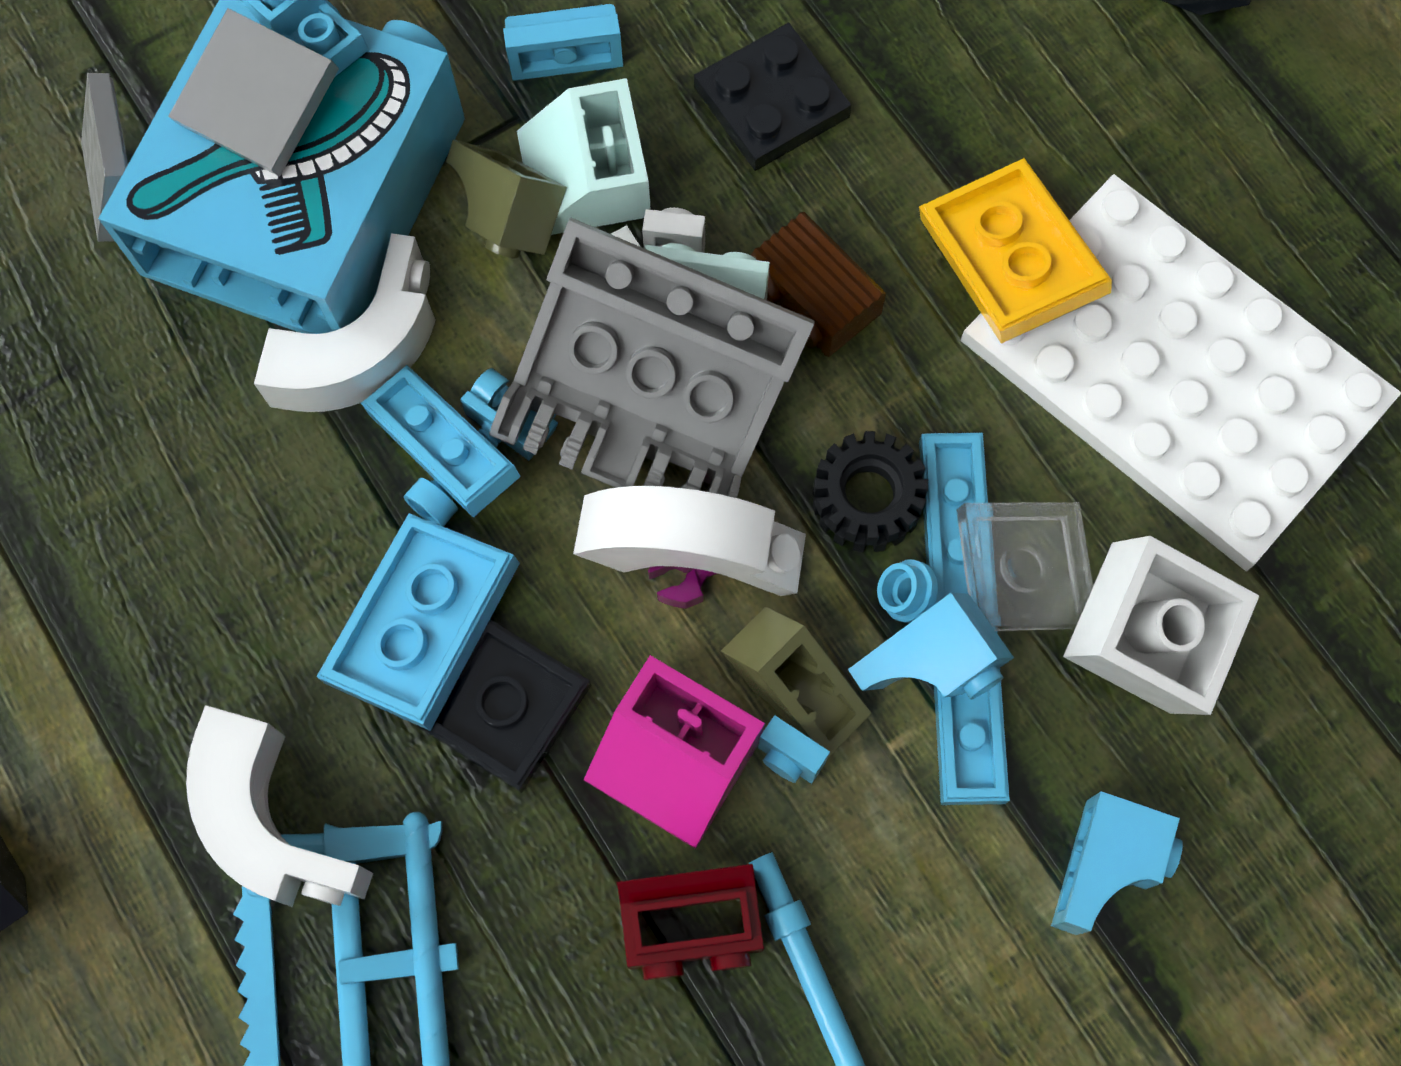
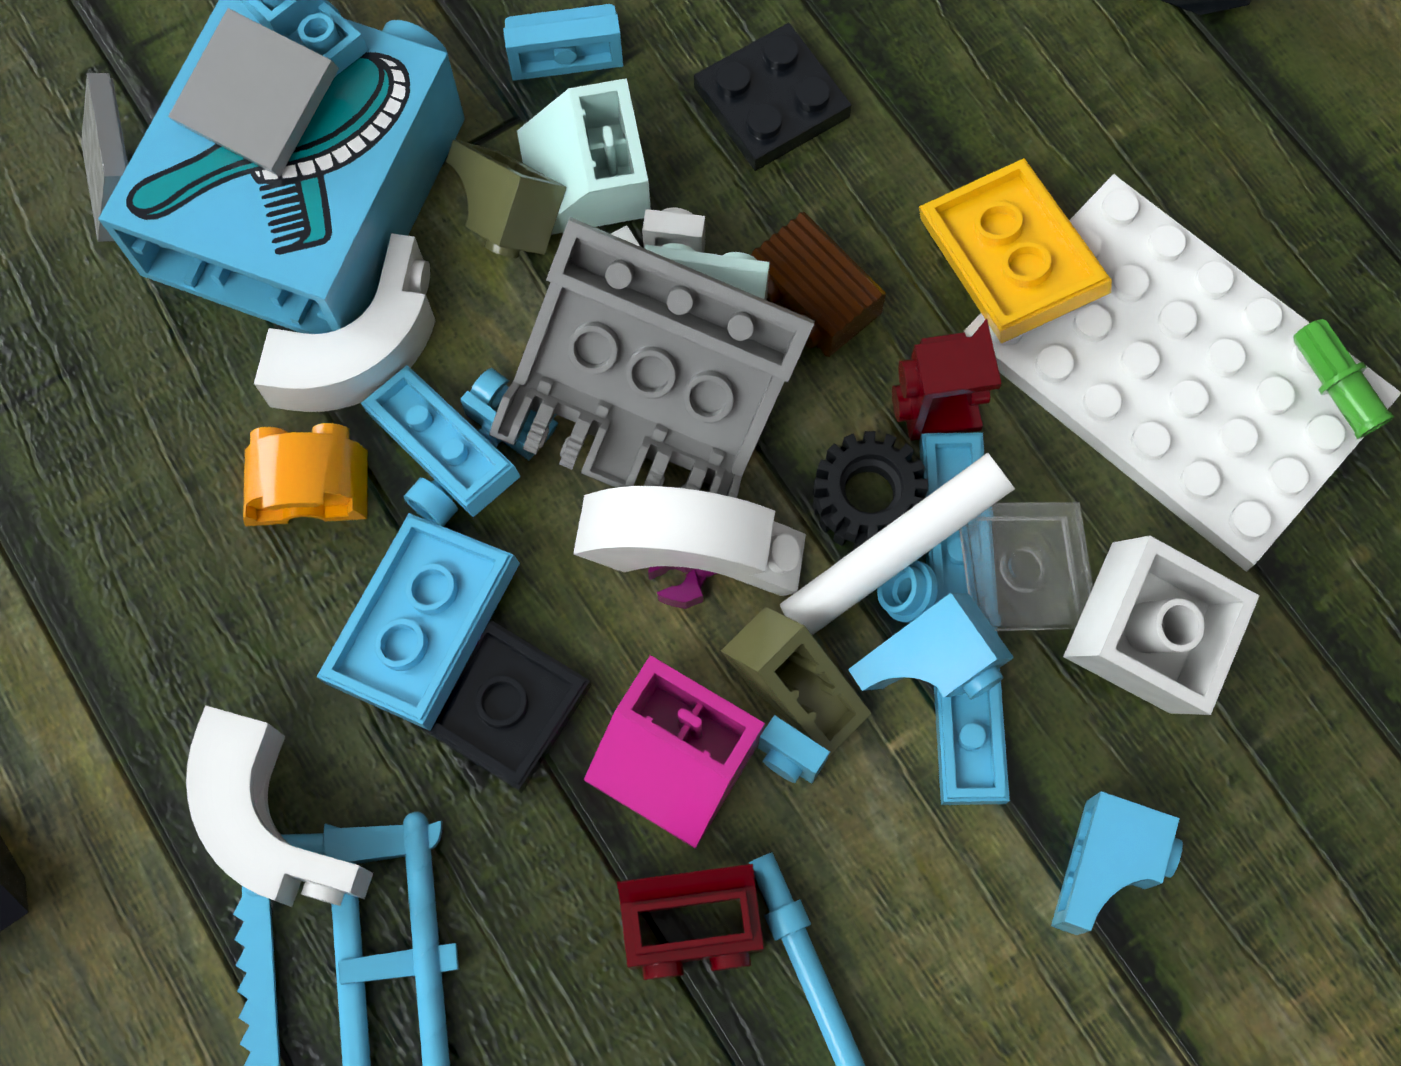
none -> light orange cylinder [243,423,368,526]
none -> white piece [780,453,1015,635]
none -> dark red window [892,318,1002,441]
none -> bright green axle [1293,319,1394,439]

